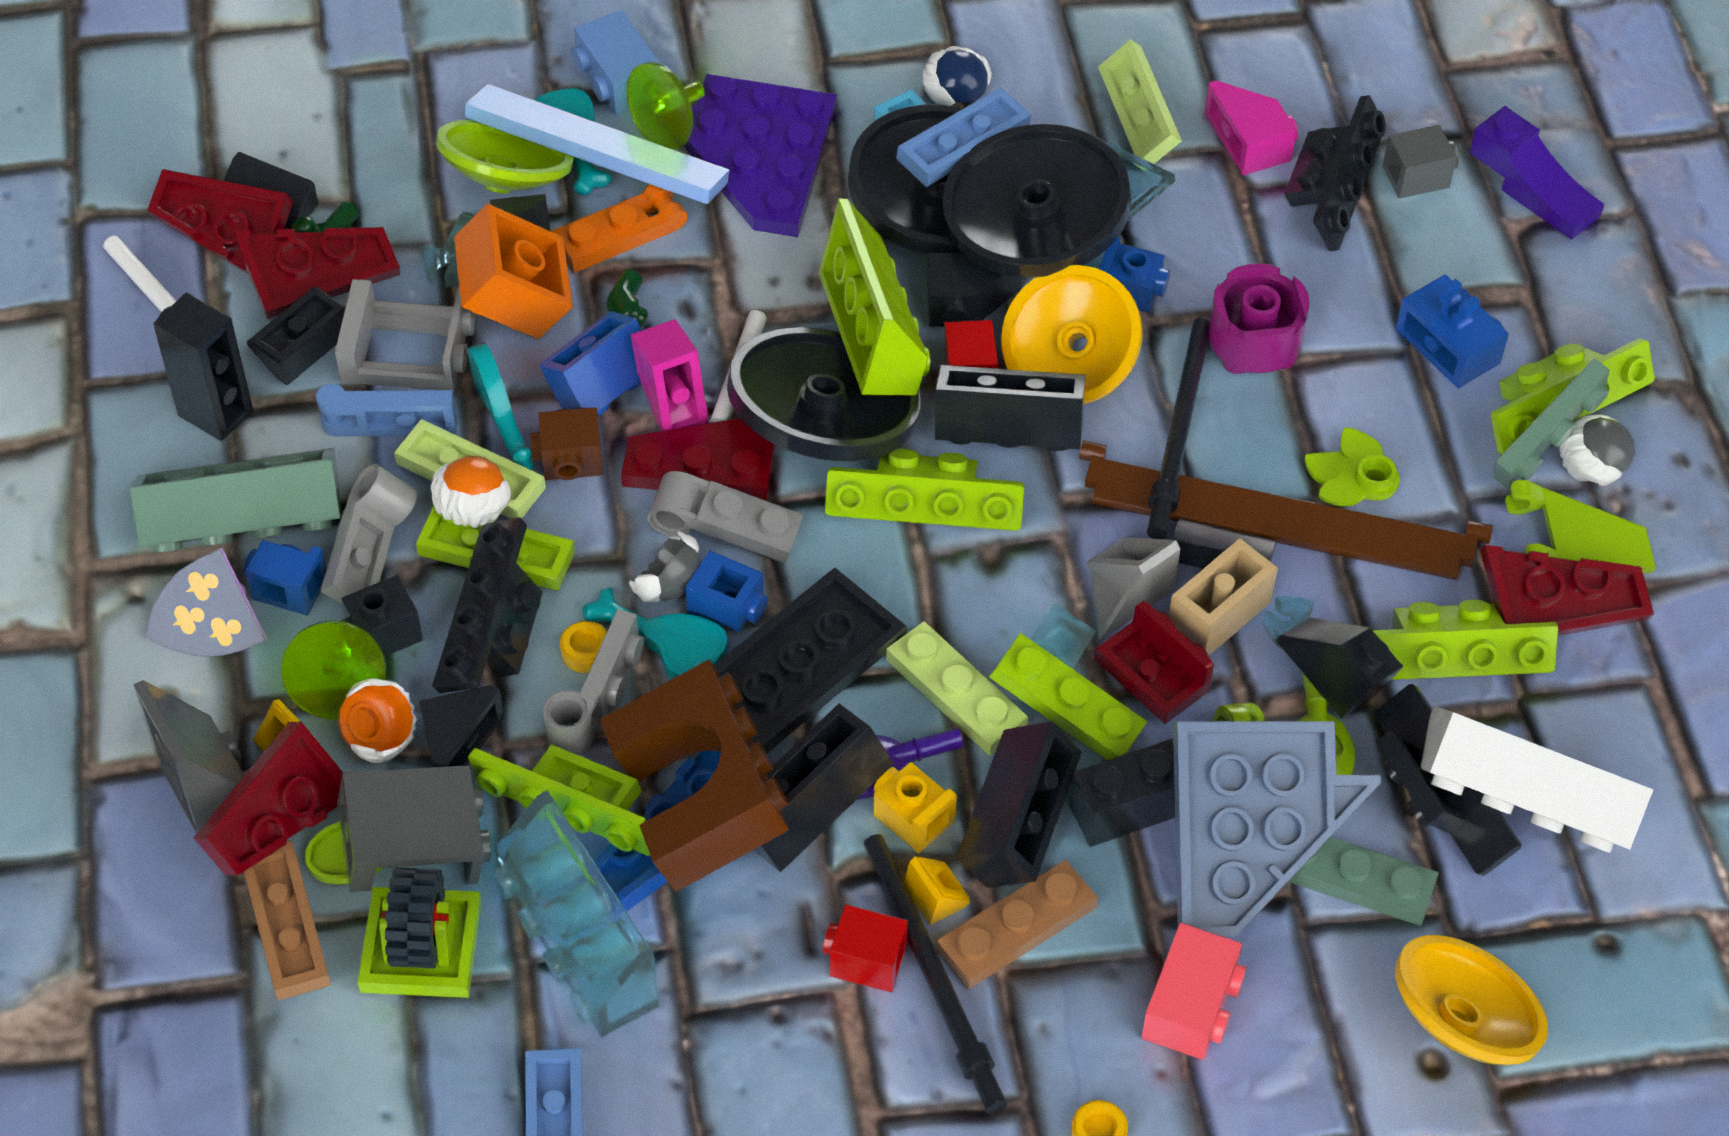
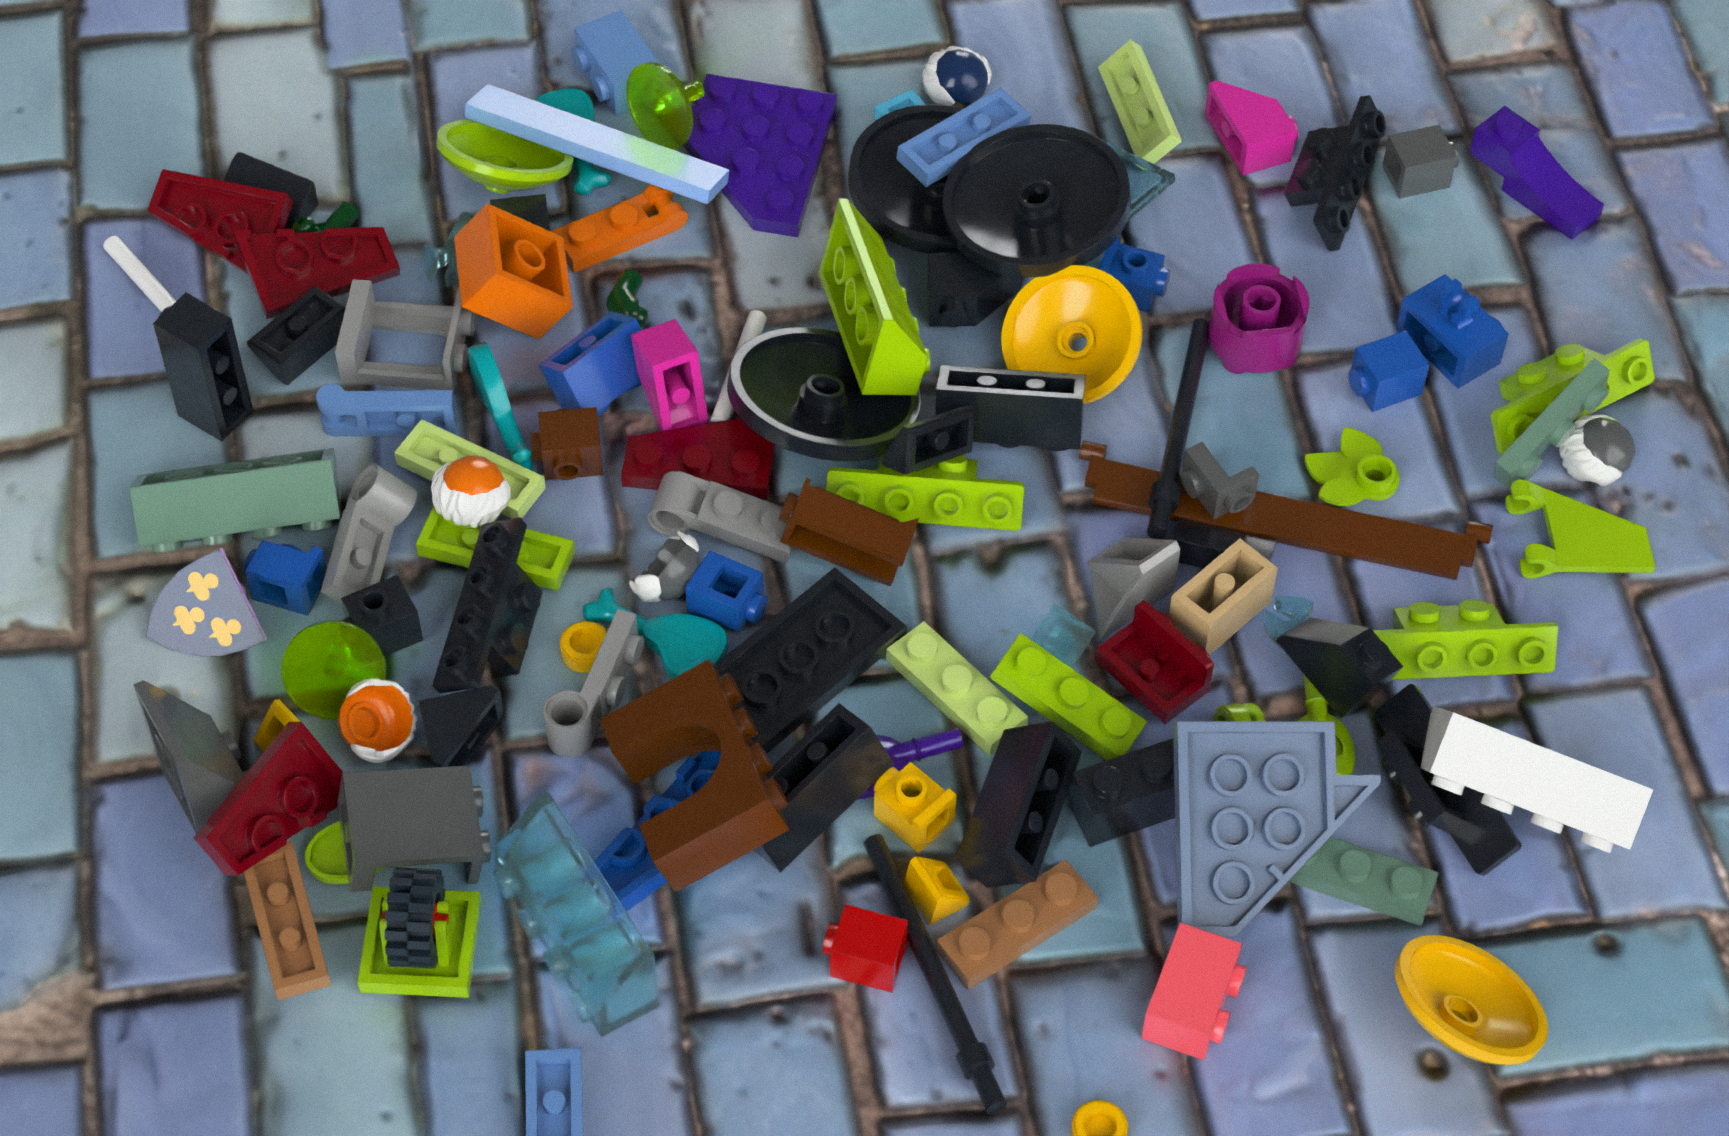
lime bracket [468,744,650,856] -> none
red brick [943,320,998,369] -> none
dark red wing [1480,544,1654,636] -> none
none -> reddish brown window [778,477,919,586]
none -> black slope [881,404,975,475]
none -> dark grey bracket [1180,442,1259,520]
none -> blue brick [1348,330,1430,412]

